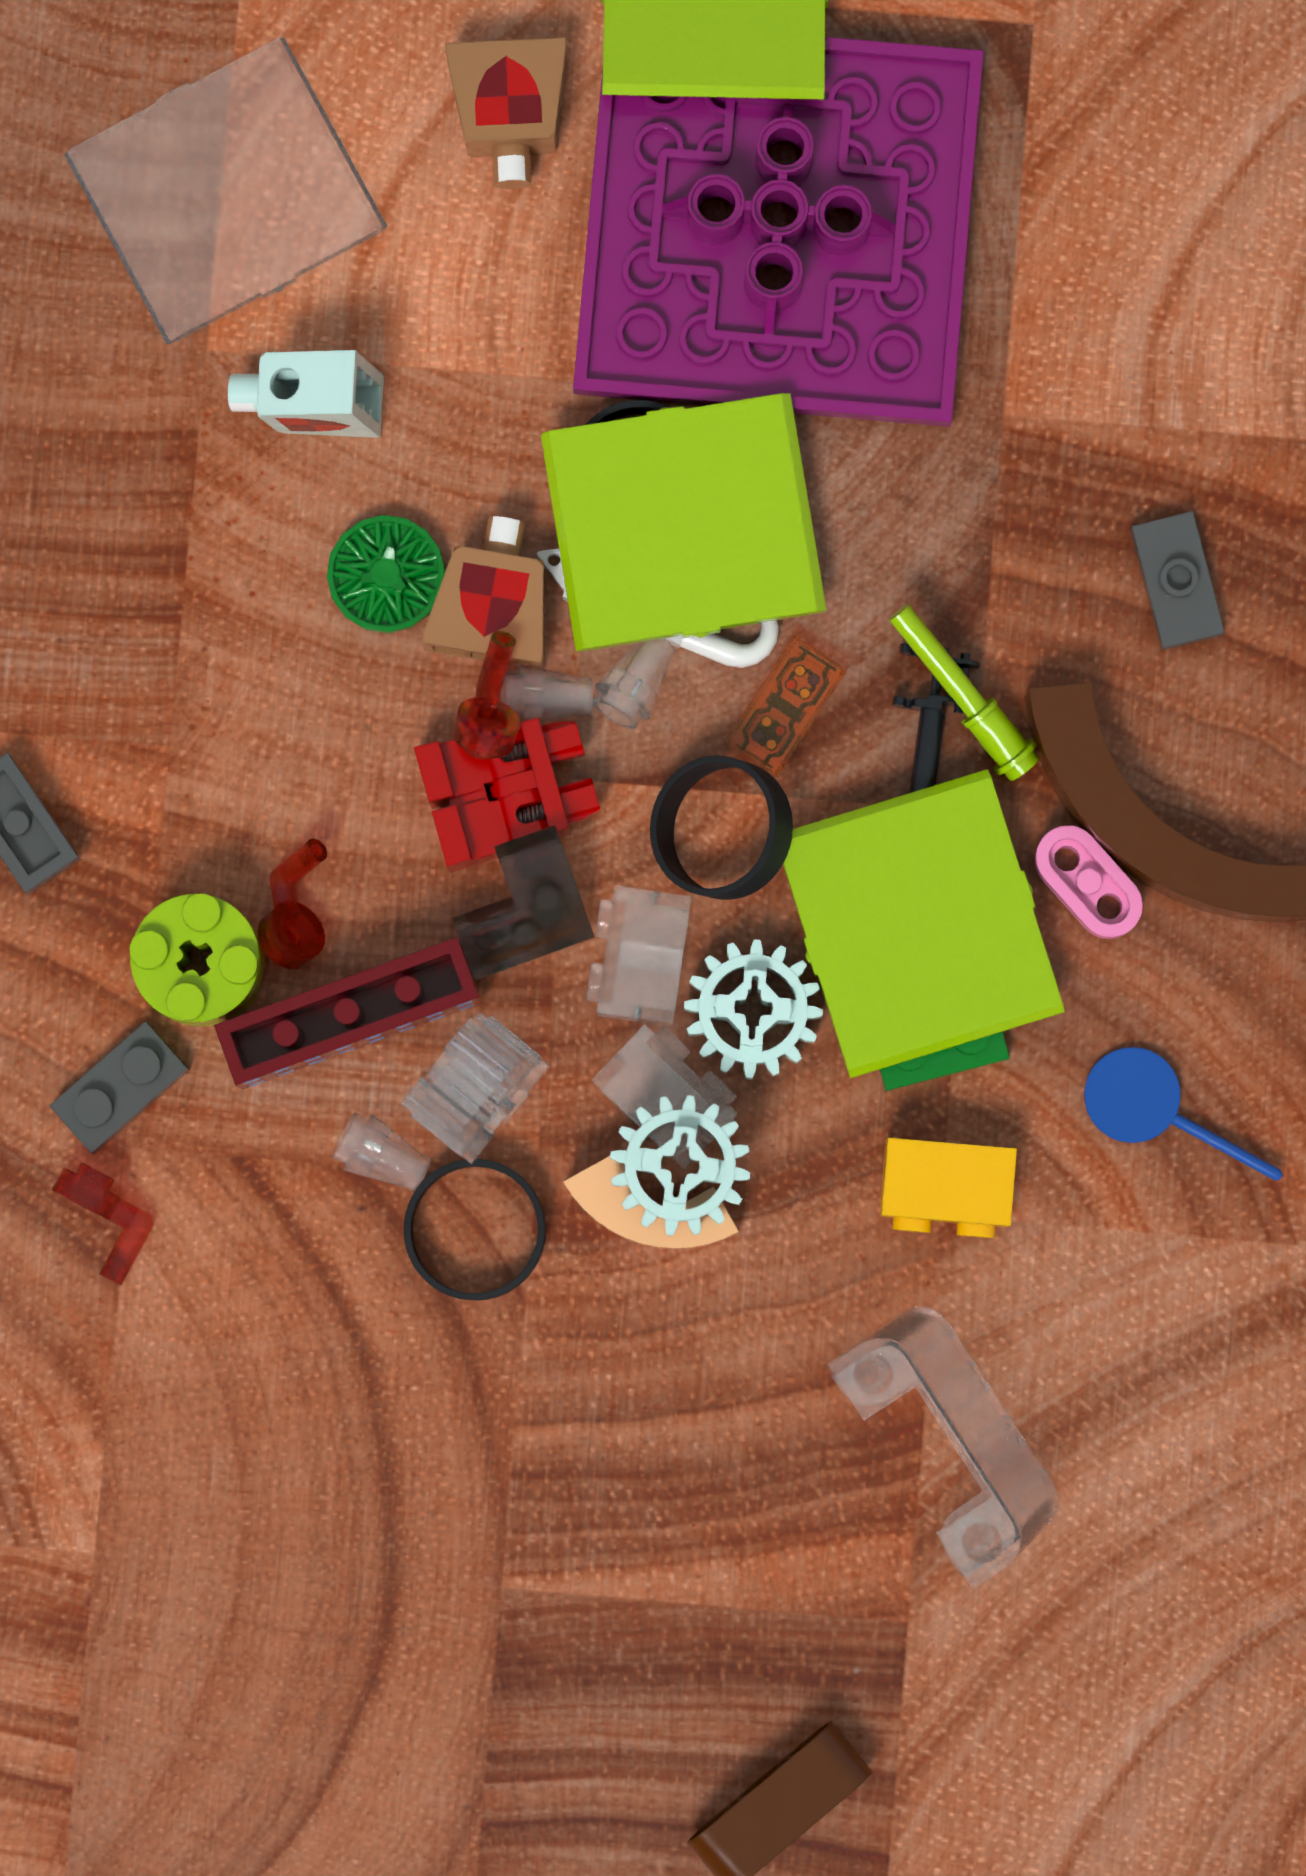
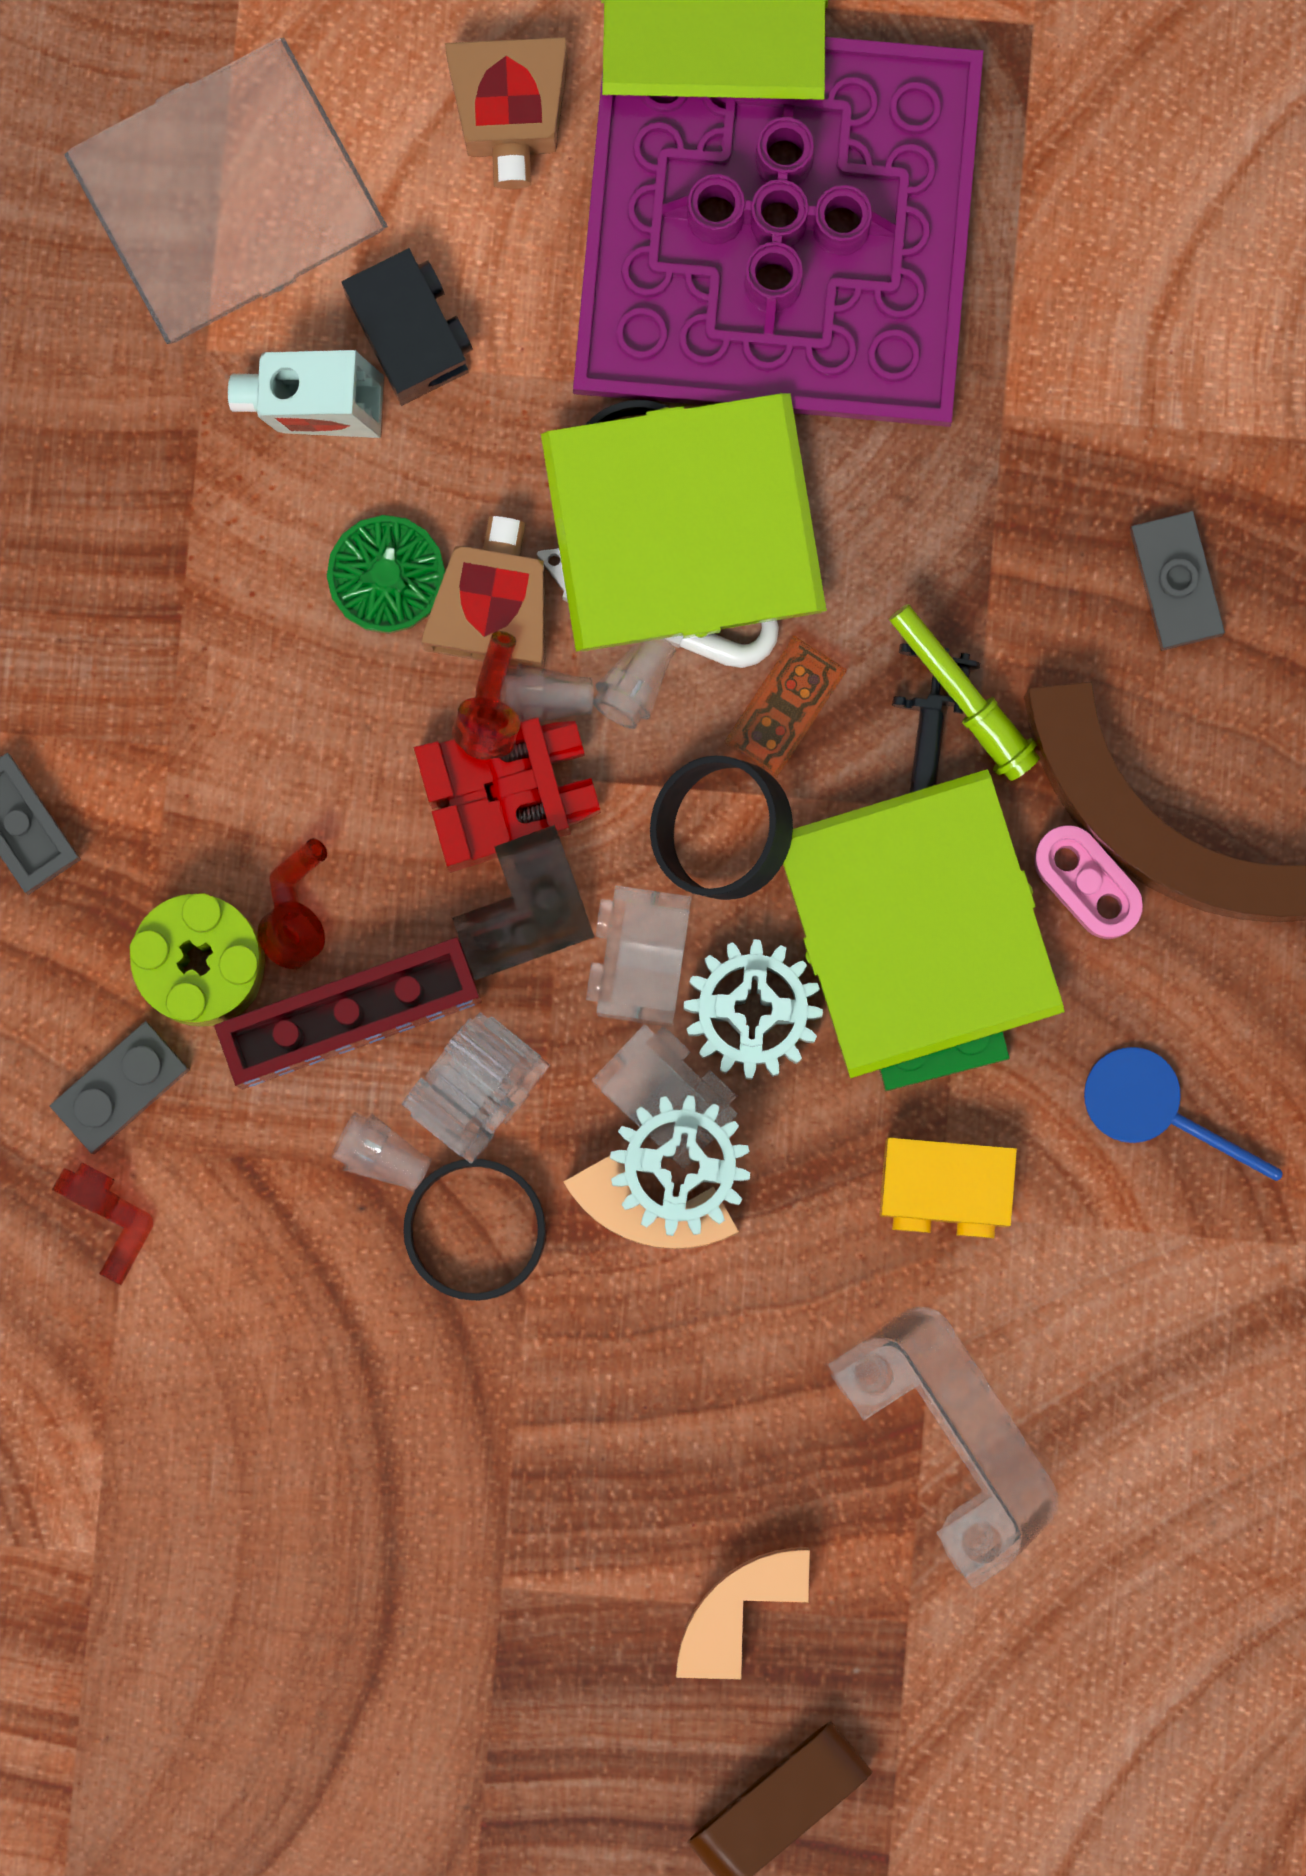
none -> black brick [341,248,473,406]
none -> light nougat brick [676,1547,810,1679]

